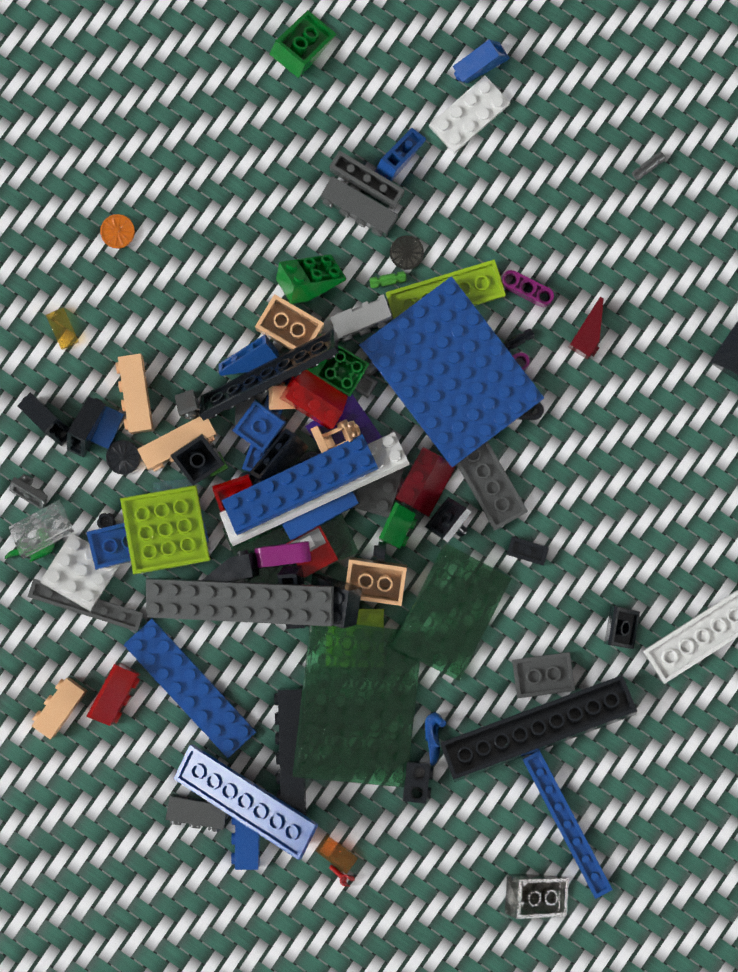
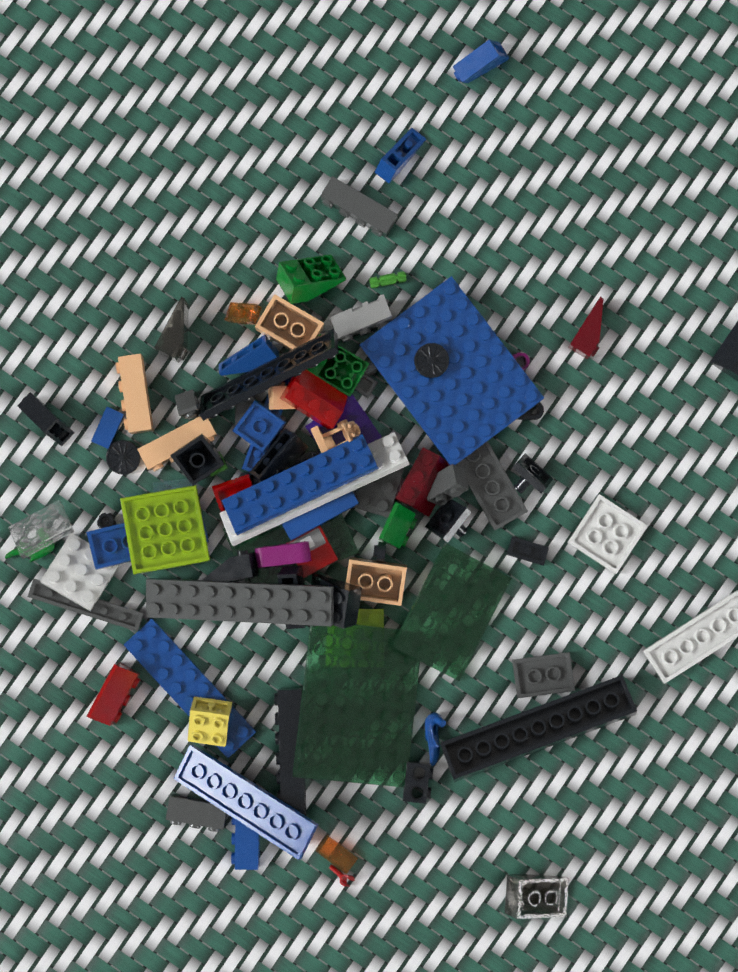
dark grey hinge [9,474,48,510] -> none
light nougat brick [32,677,87,739] -> none
clear yellow tile [46,307,79,350] -> none
black slope [67,396,106,458] -> none
orange wheel [100,214,135,249] -> none
green slope [269,10,336,78] -> none
dark grey brick [329,150,405,211] -> none
lime plate [385,259,506,319] -> none
clear smoke wheel [390,235,424,270] -> none
white plate [429,76,510,154] -> none
magenta beam [501,270,554,307] -> none
black axle [503,329,535,351] -> none
blue plate [522,751,613,899] -> none
black slope [604,606,640,649] -> none
dark grey axle [632,151,666,181] -> none
none -> clear smoke slope [154,297,189,363]
none -> light yellow bracket [188,696,232,747]
none -> clear orange plate [225,302,261,325]
none -> black wheel [414,343,449,378]
none -> dark grey slope [427,464,469,506]
none -> black tile [512,453,553,493]
none -> white plate [567,494,647,574]

